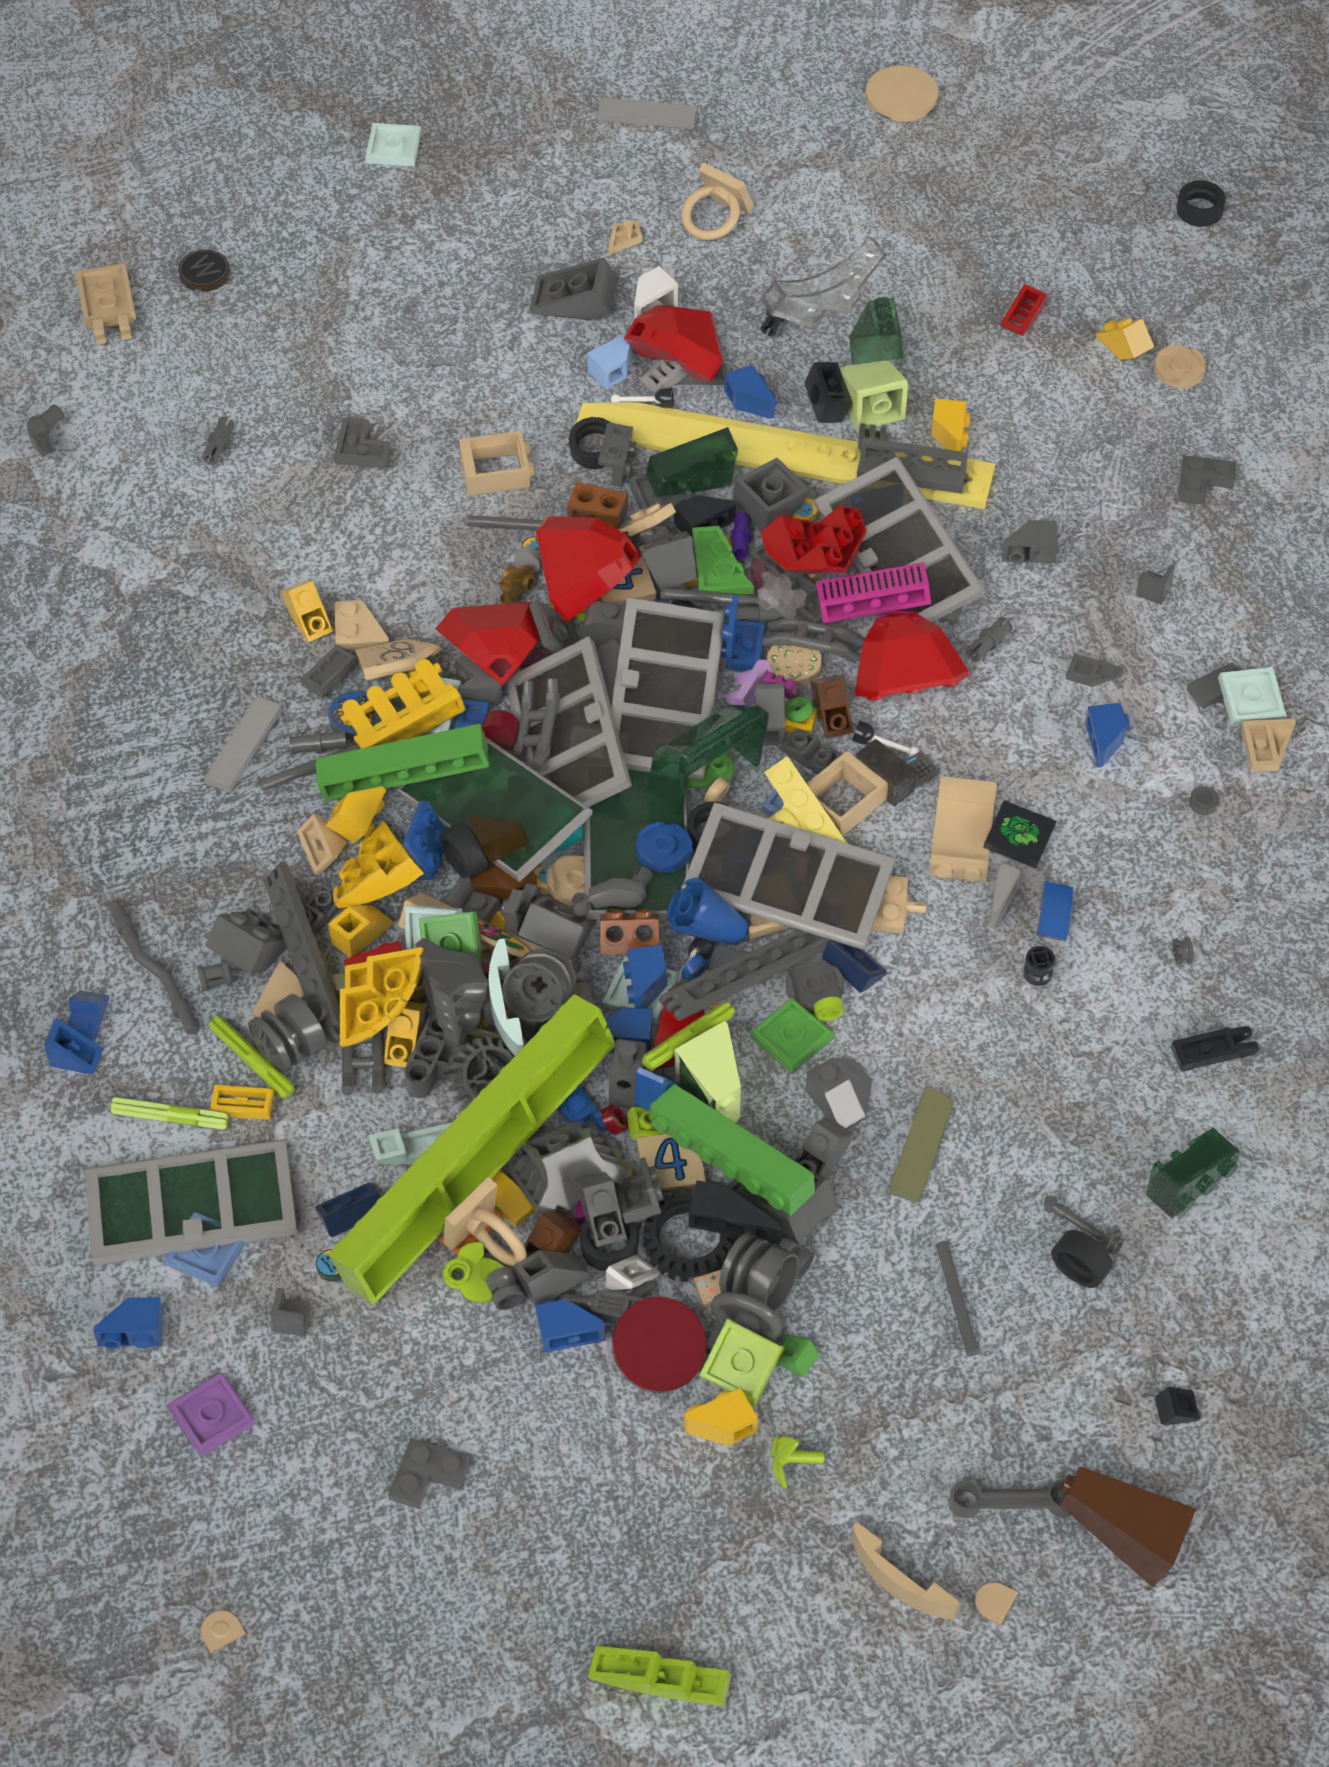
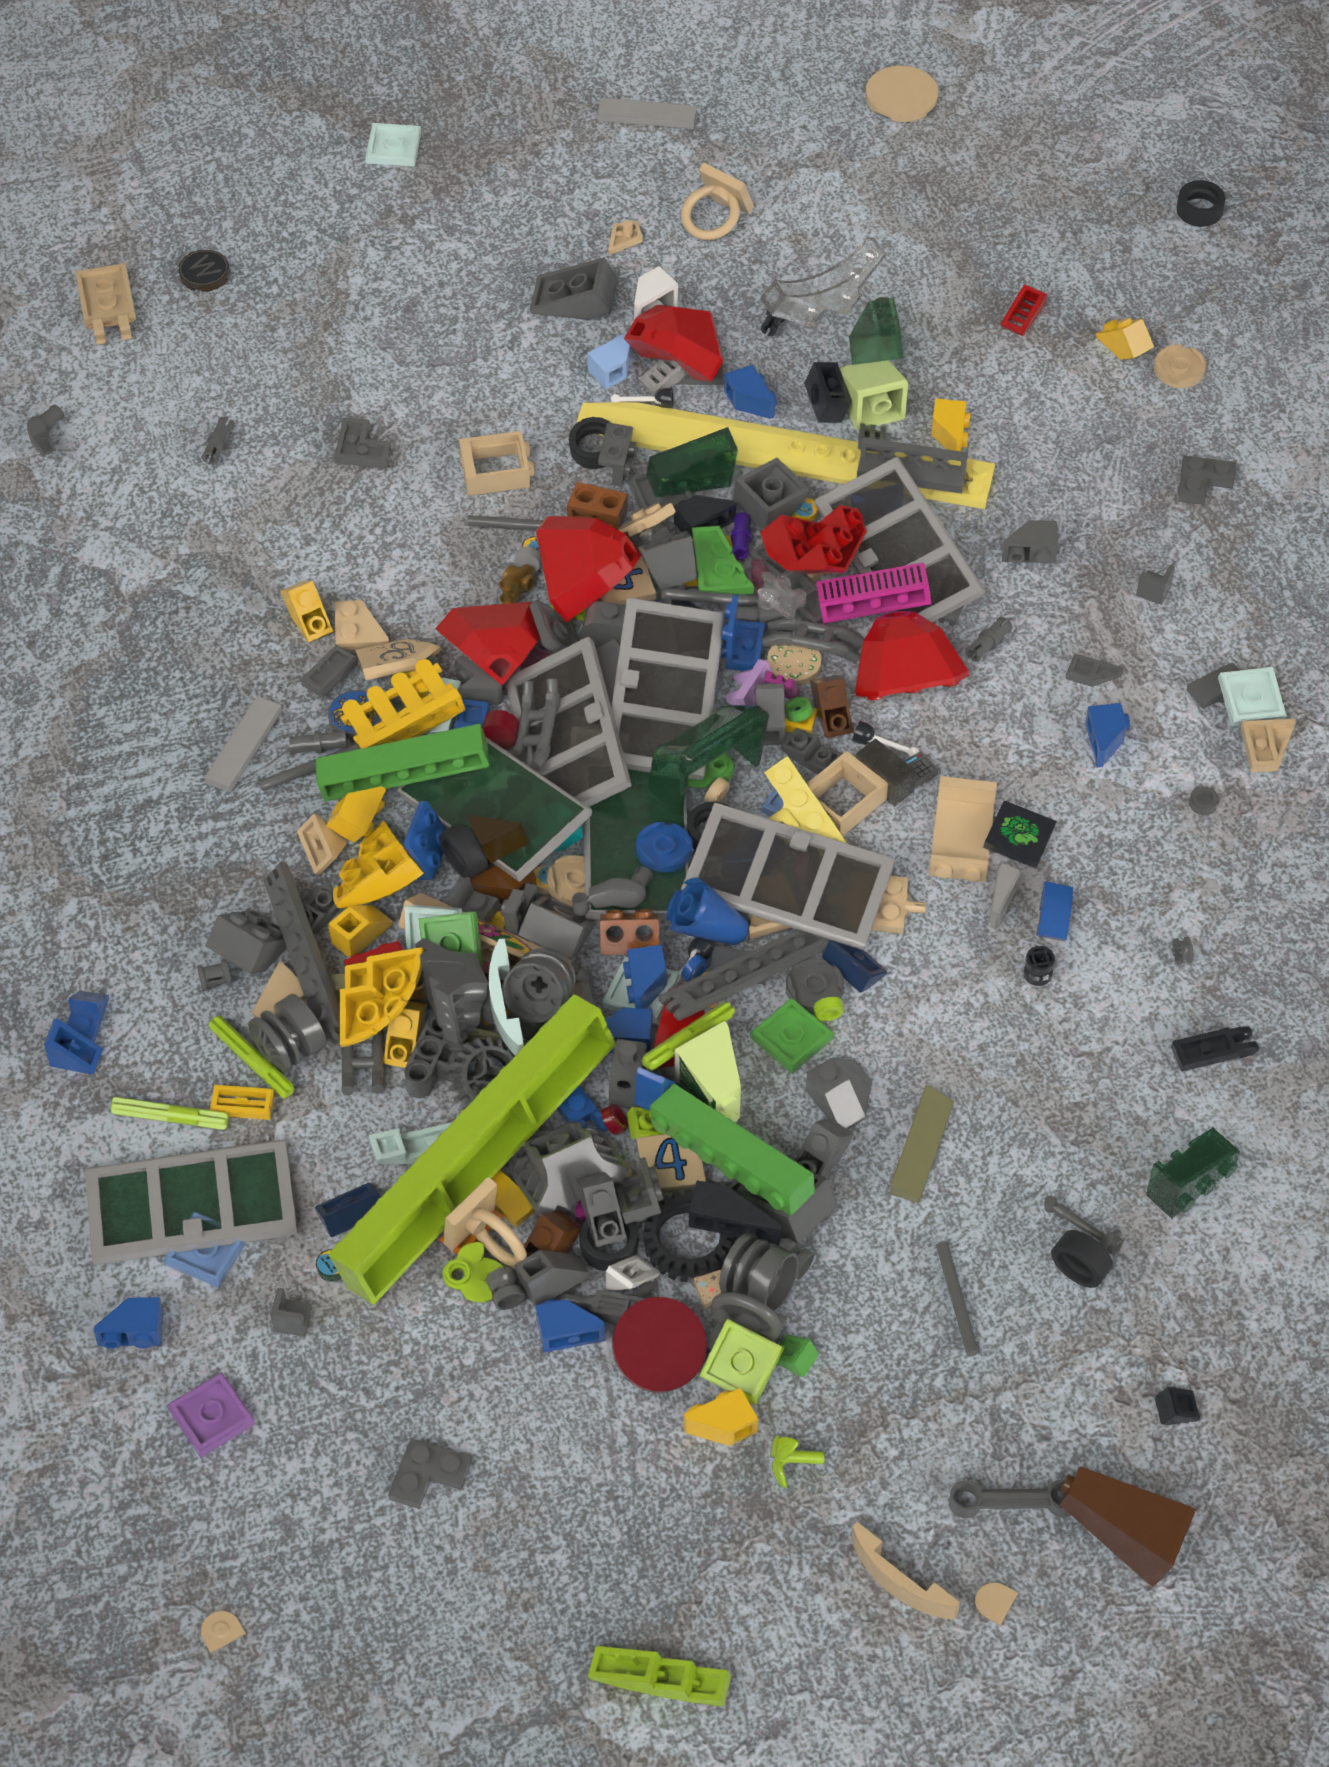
dark grey bar [108,900,198,1035] -> none

